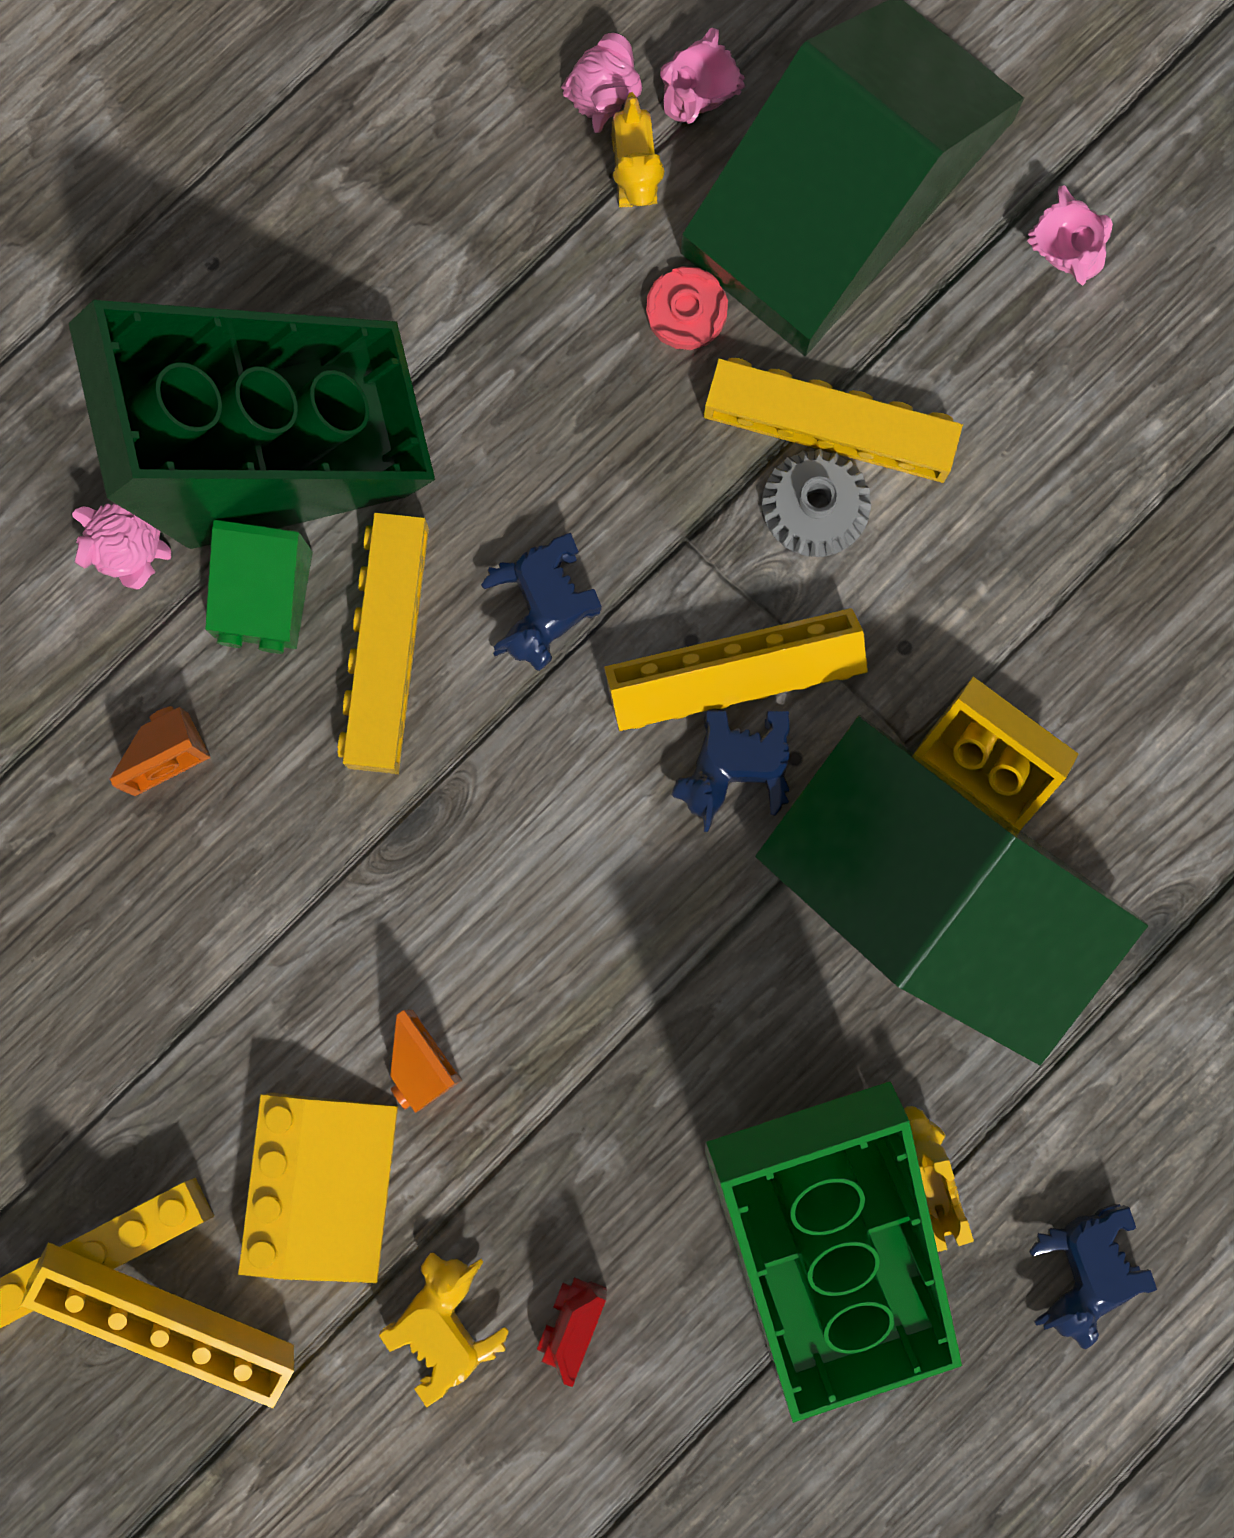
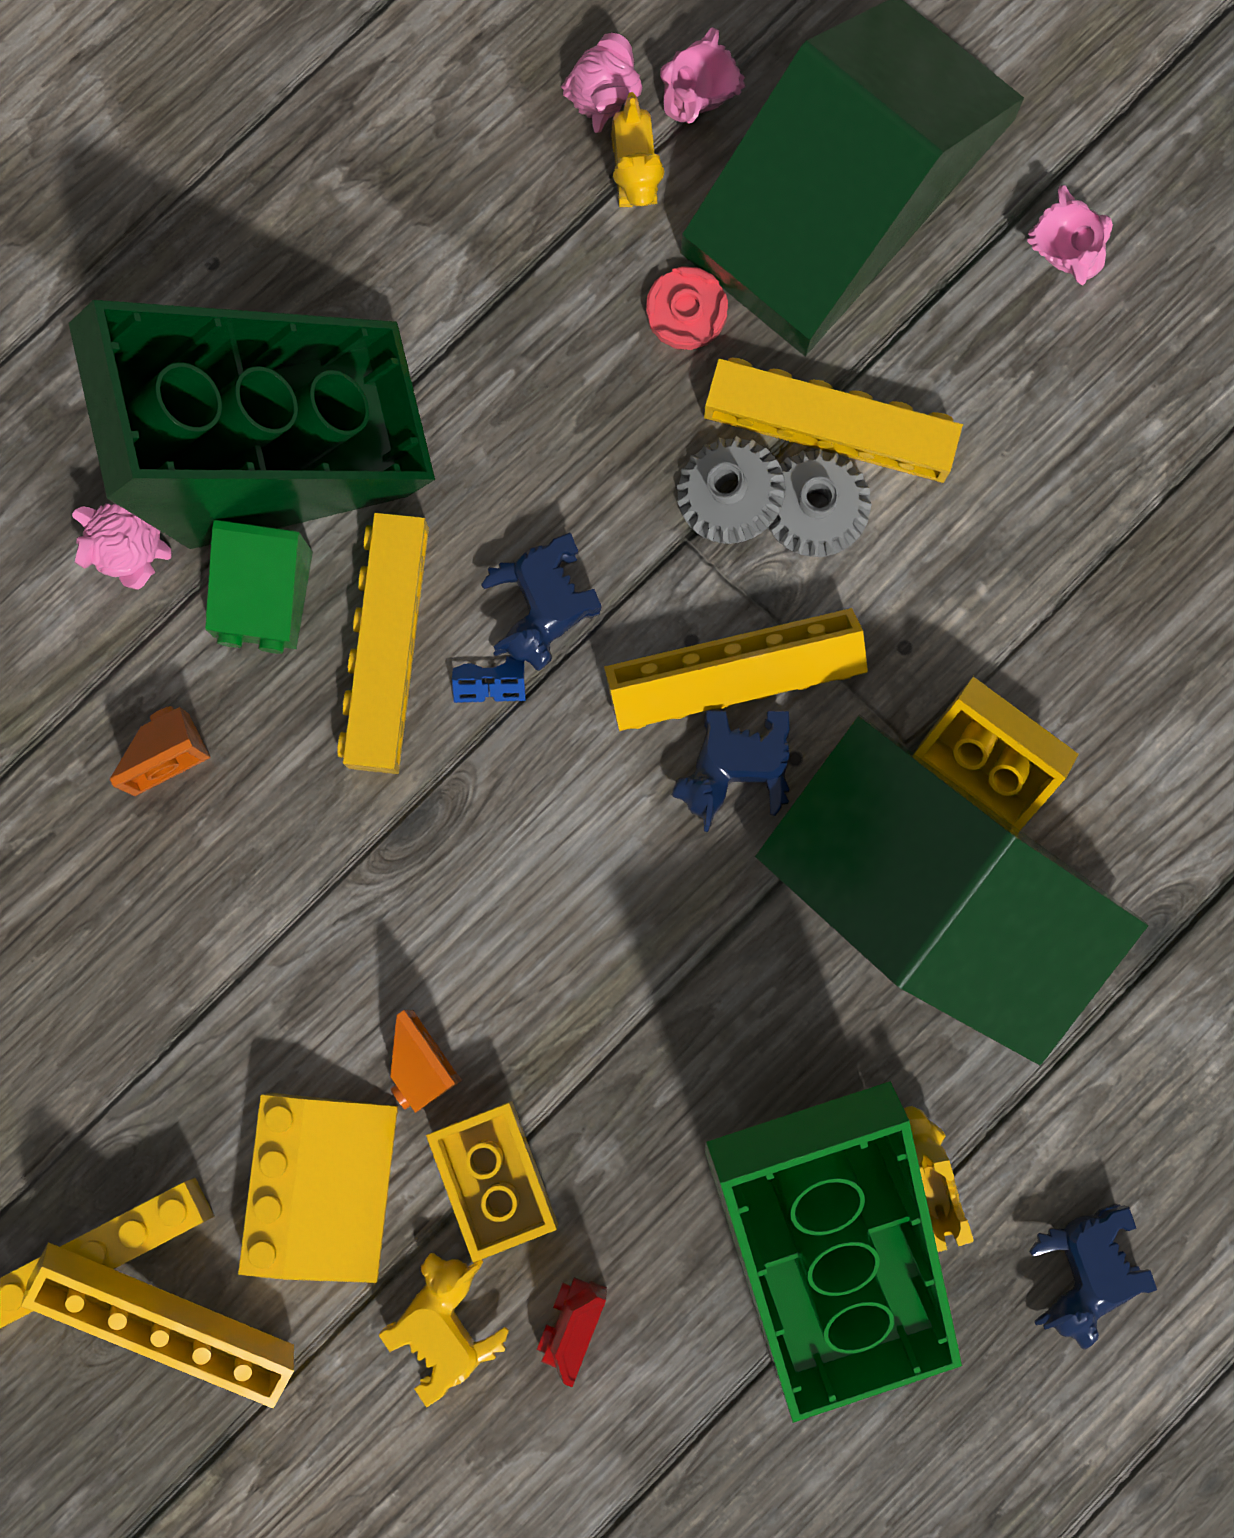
none -> yellow brick [426,1101,558,1263]
none -> blue piece [452,656,526,703]
none -> light grey gear [677,436,785,544]

